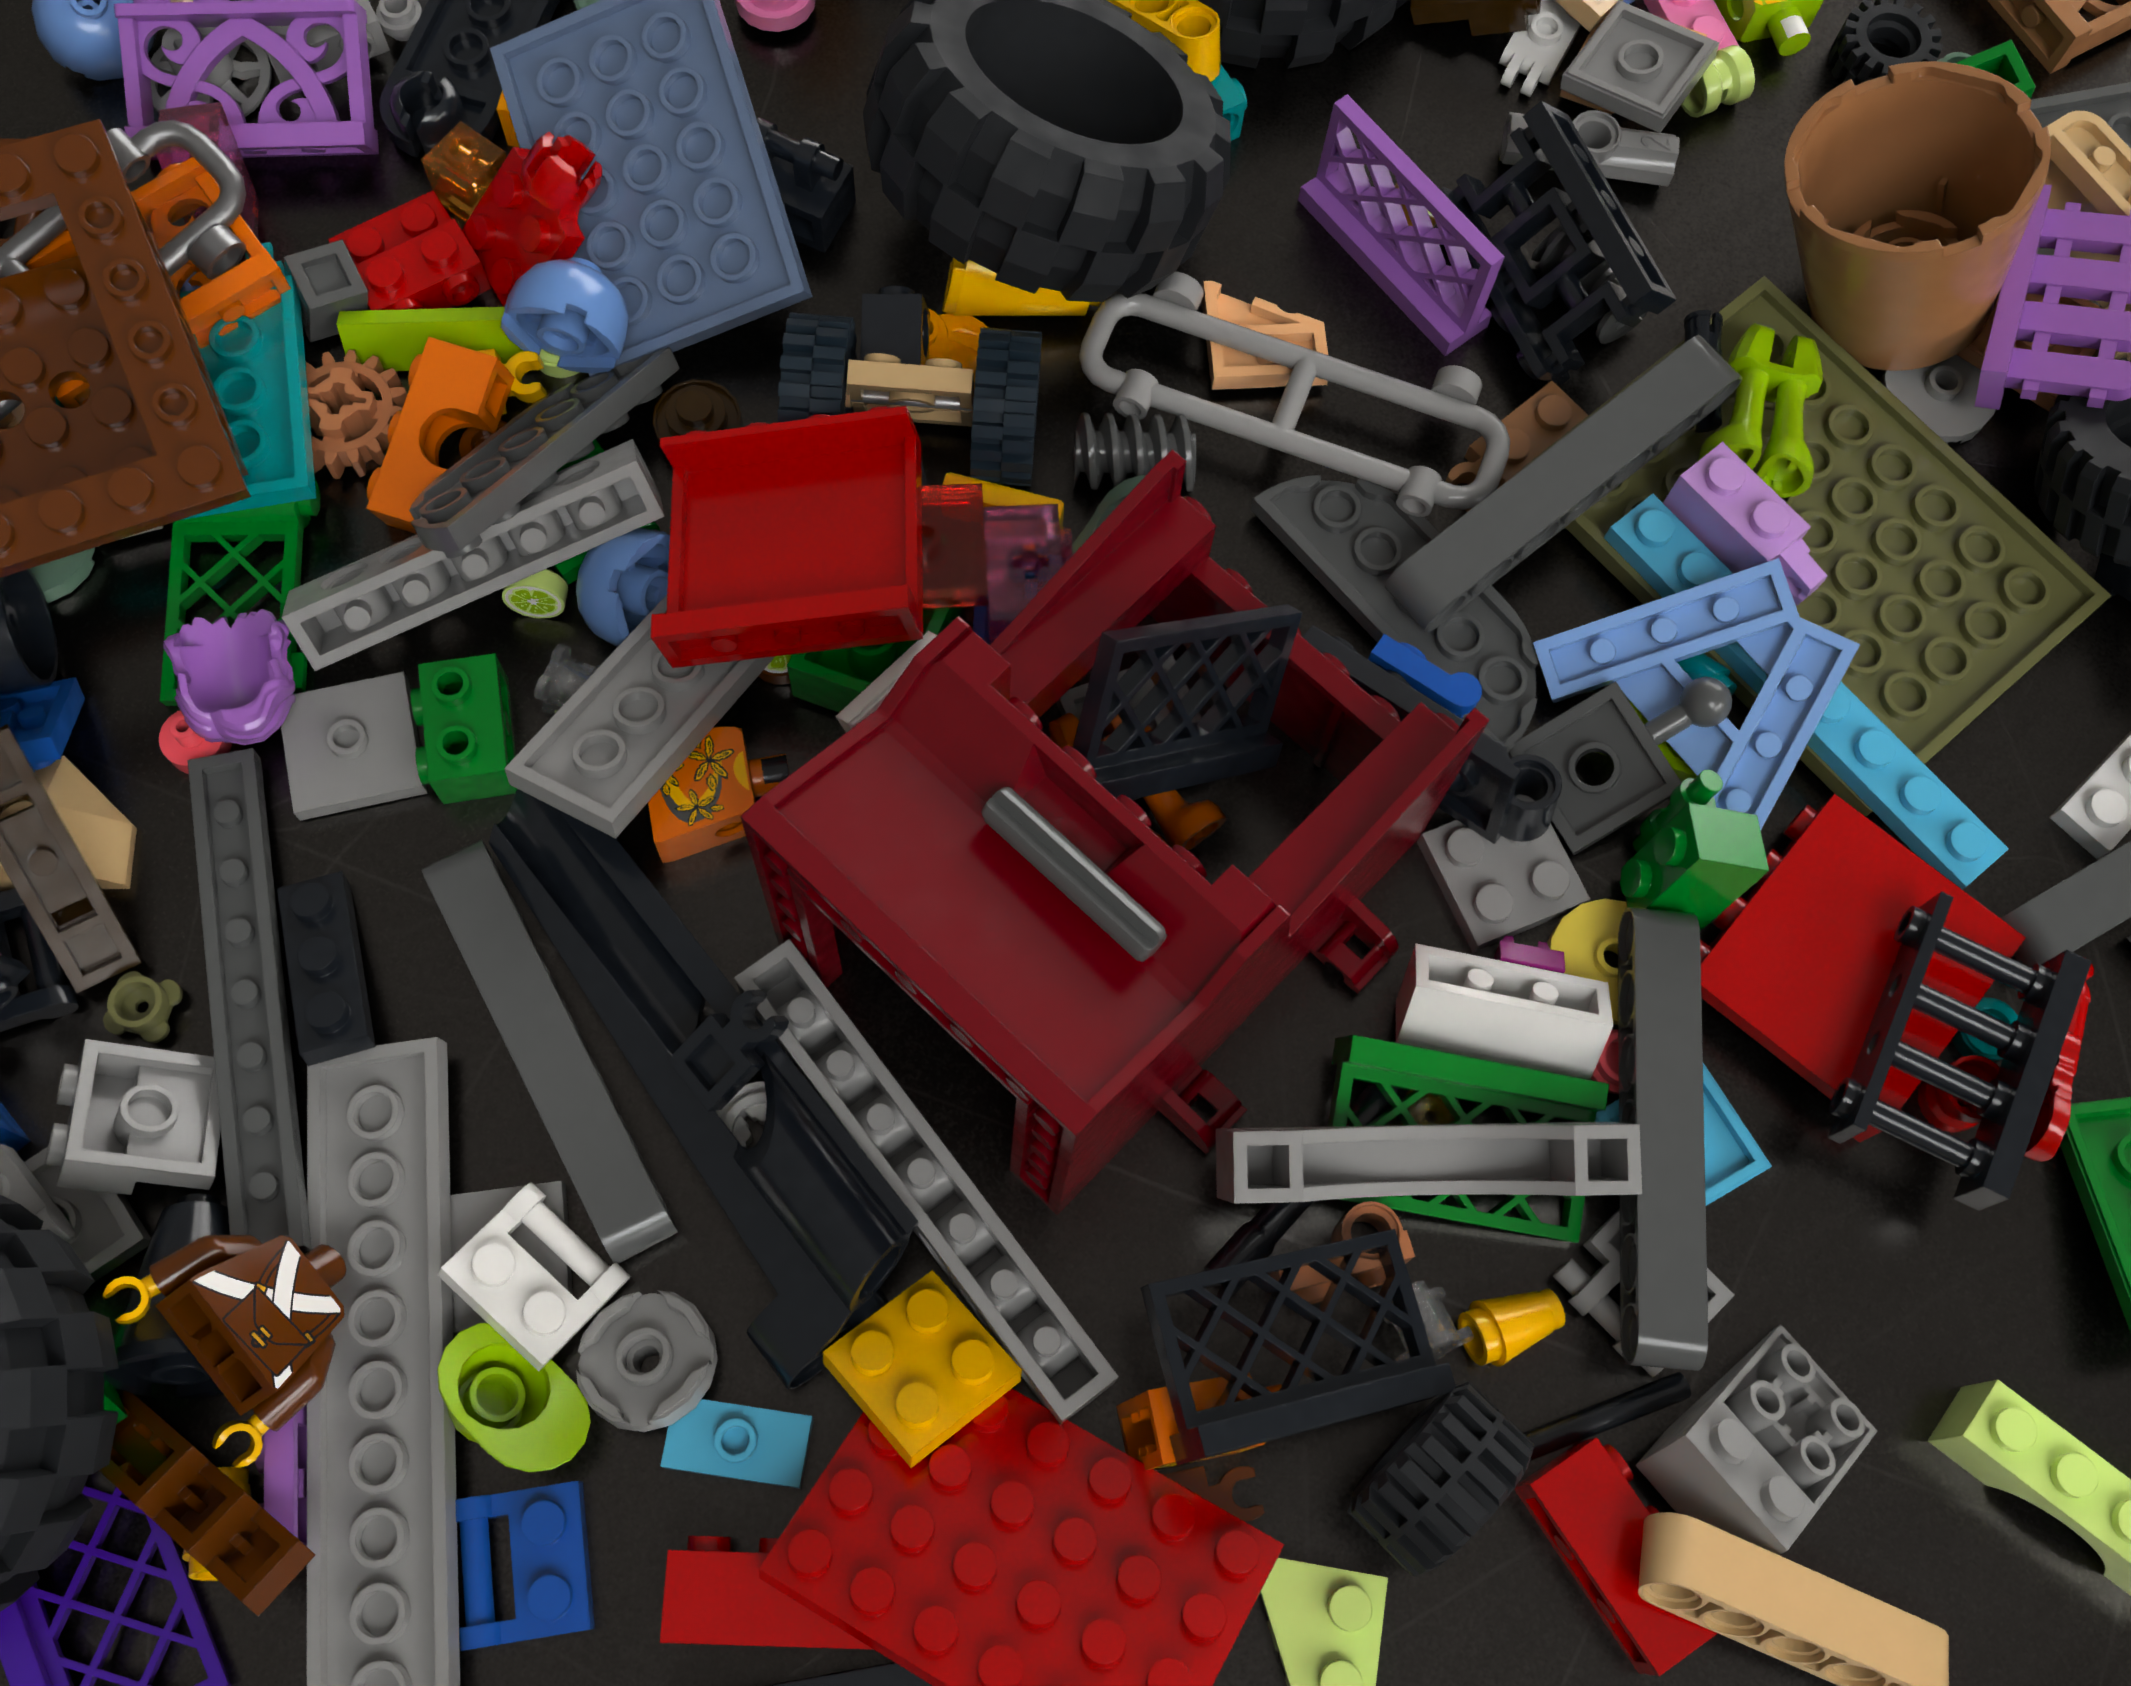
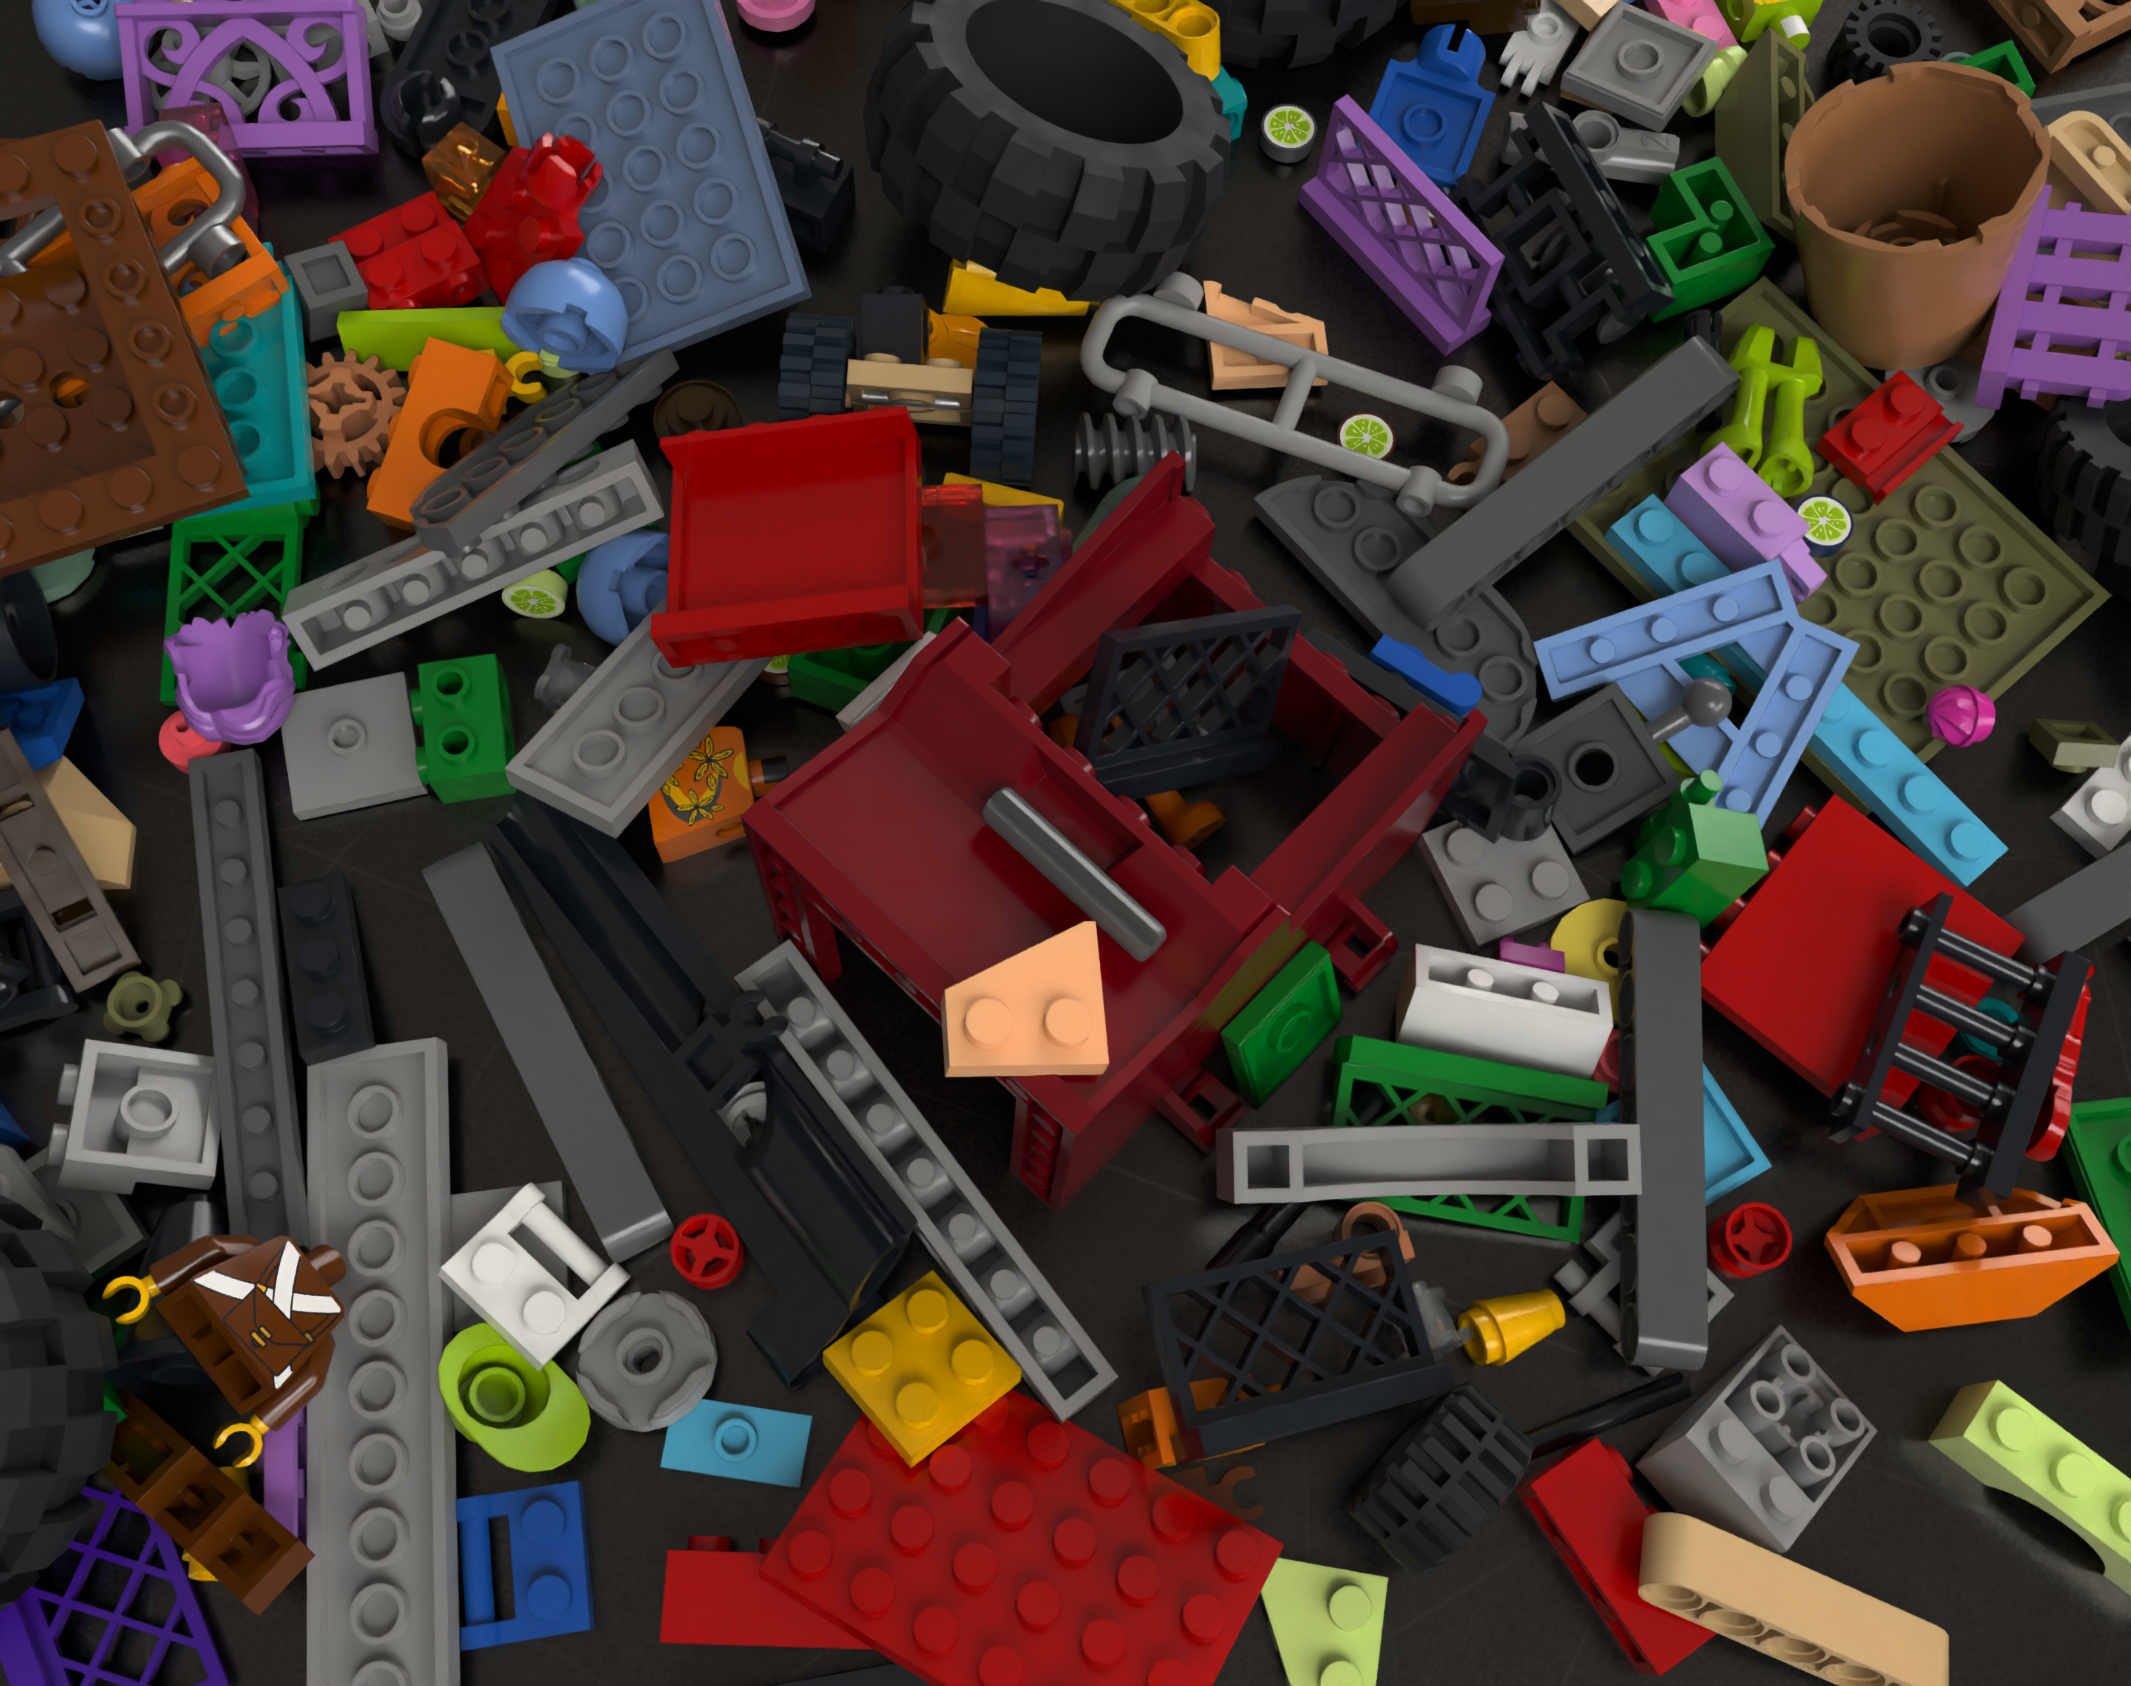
none -> red wheel [670,1213,745,1290]
none -> light nougat wing [941,921,1109,1077]
none -> green plate [1220,940,1344,1106]
none -> tile [1259,104,1317,163]
none -> tile [1334,412,1396,462]
none -> blue plate [1356,24,1496,191]
none -> green brick [1644,156,1775,323]
none -> red wheel [1706,1202,1792,1279]
none -> olive wedge [1713,28,1815,246]
none -> tile [1794,494,1854,558]
none -> red plate [1815,369,1965,506]
none -> orange wedge [1824,1183,2120,1332]
none -> dark pink plate [1926,685,1995,747]
none -> olive plate [2028,718,2121,773]

